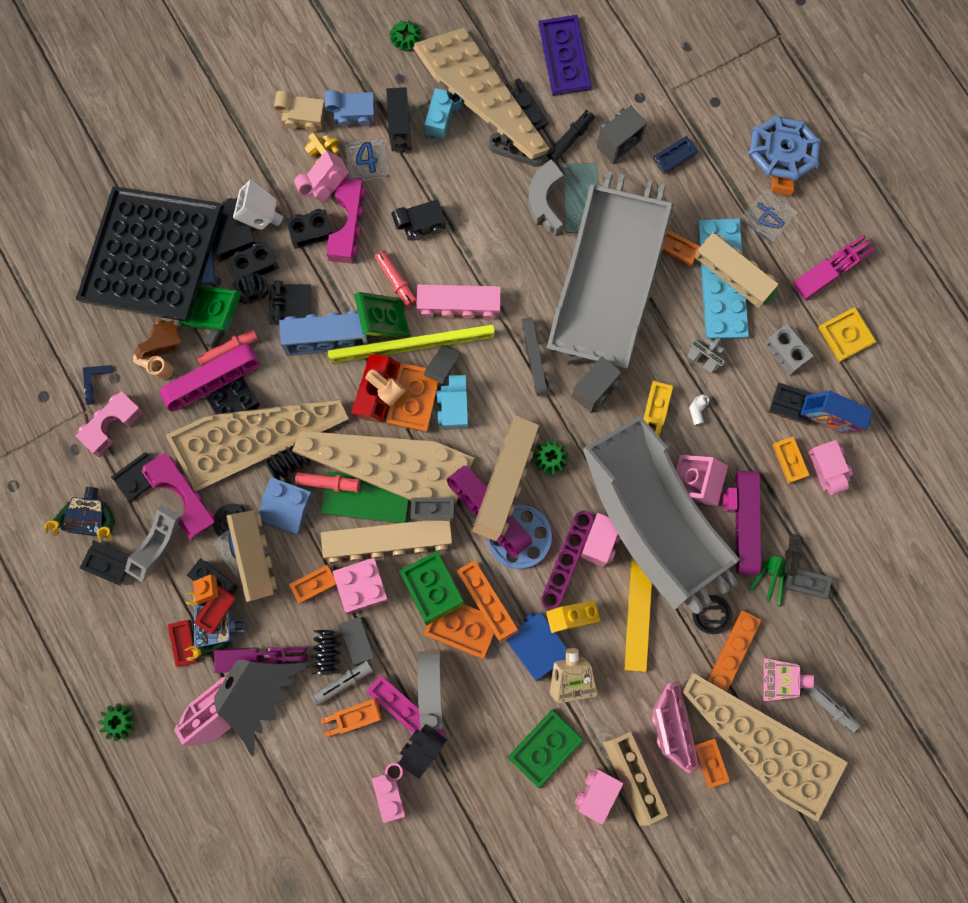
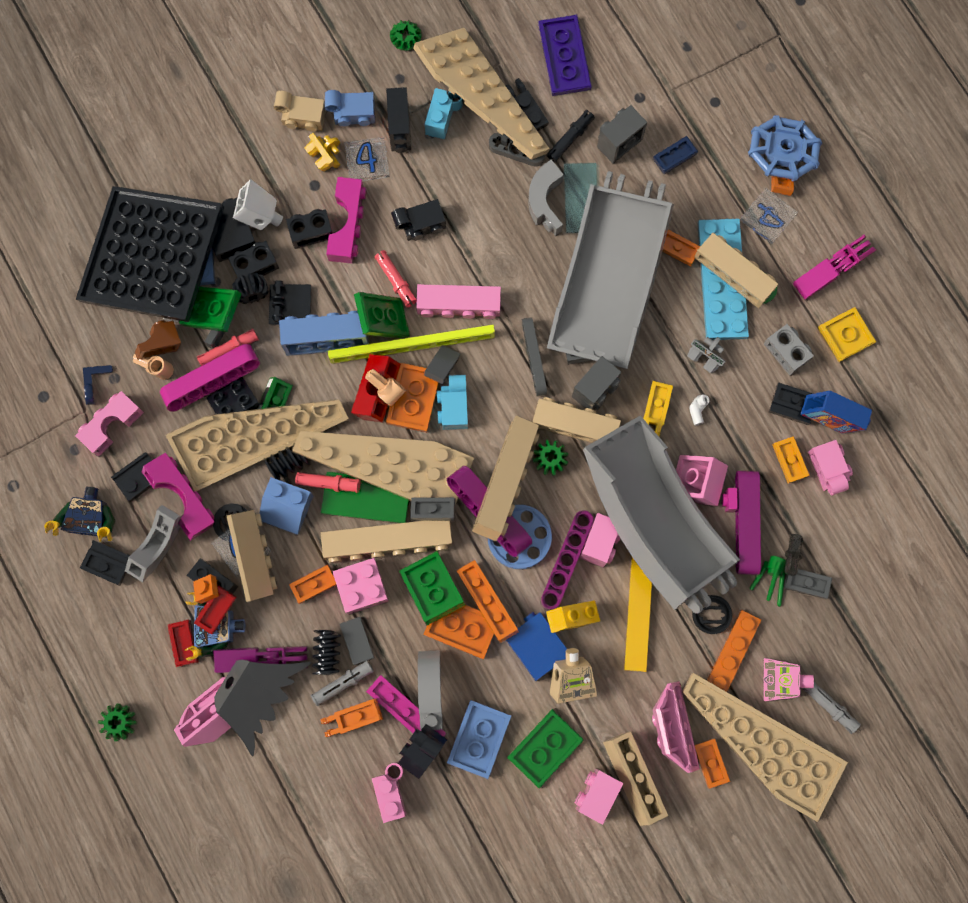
bright pink hinge [294,150,349,203] -> none
none -> green slope [257,377,293,409]
none -> medium blue plate [447,700,511,779]
none -> tan brick [533,397,621,443]

